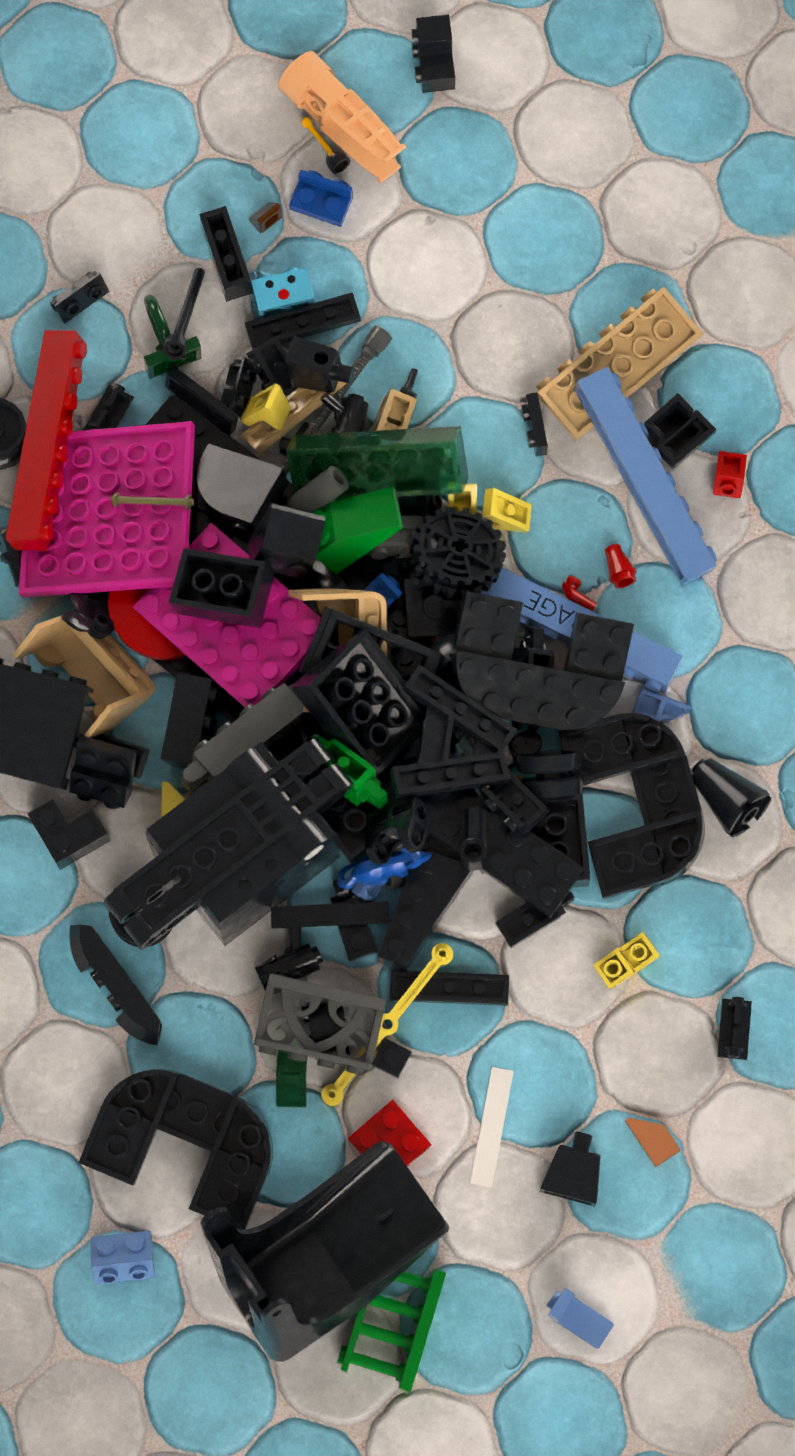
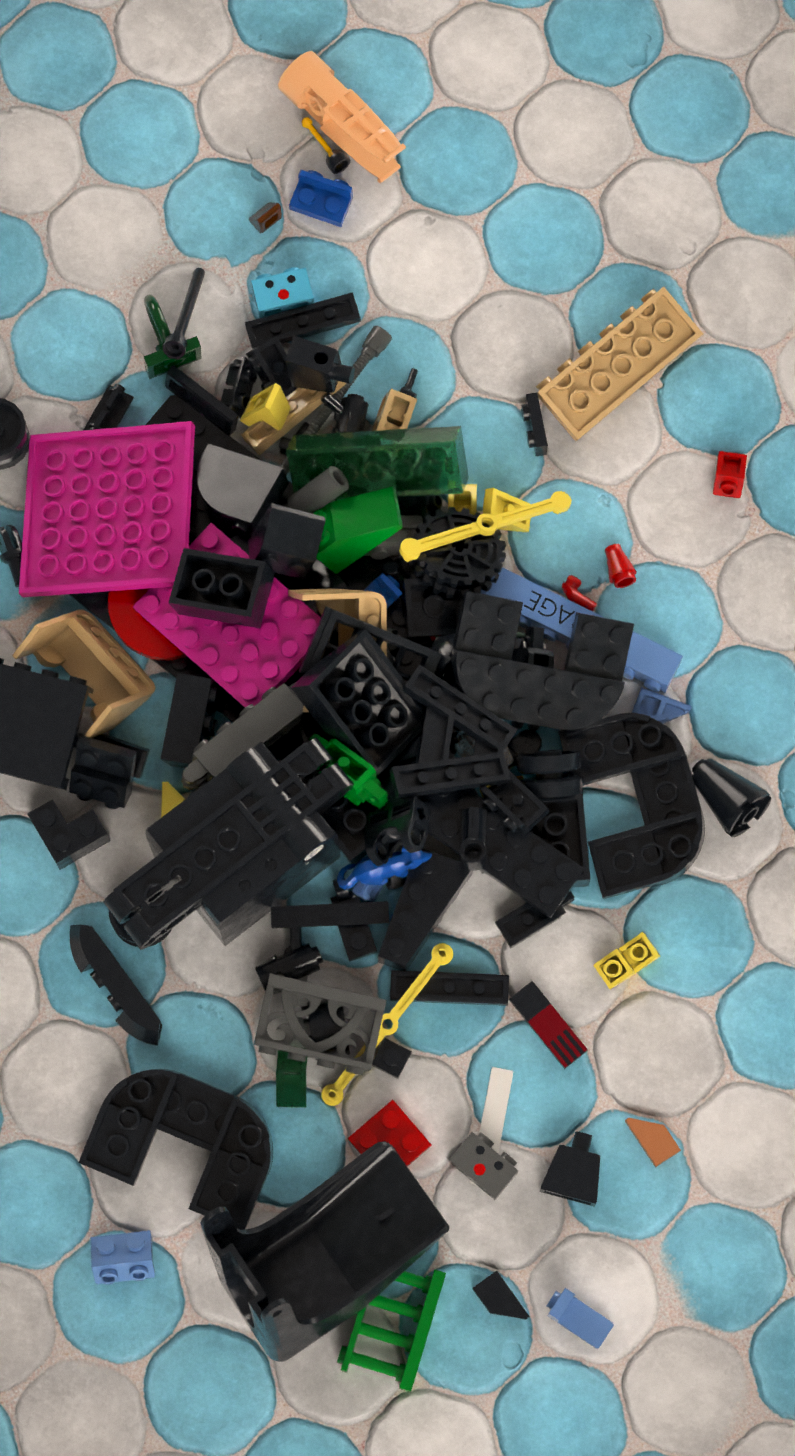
red brick [5,330,87,551] -> none
black hinge [50,271,110,324] -> none
black plate [61,593,114,639] -> none
olive axle [111,492,194,509] -> none
black brick [199,206,253,302] -> none
black brick [411,14,456,93] -> none
medium blue brick [574,366,717,587] -> none
black plate [644,393,716,469] -> none
black hinge [717,997,752,1060] -> none
none -> light yellow piece [399,491,572,562]
none -> dark grey brick [449,1132,518,1200]
none -> black tile [472,1271,530,1320]
none -> tile [509,981,588,1070]

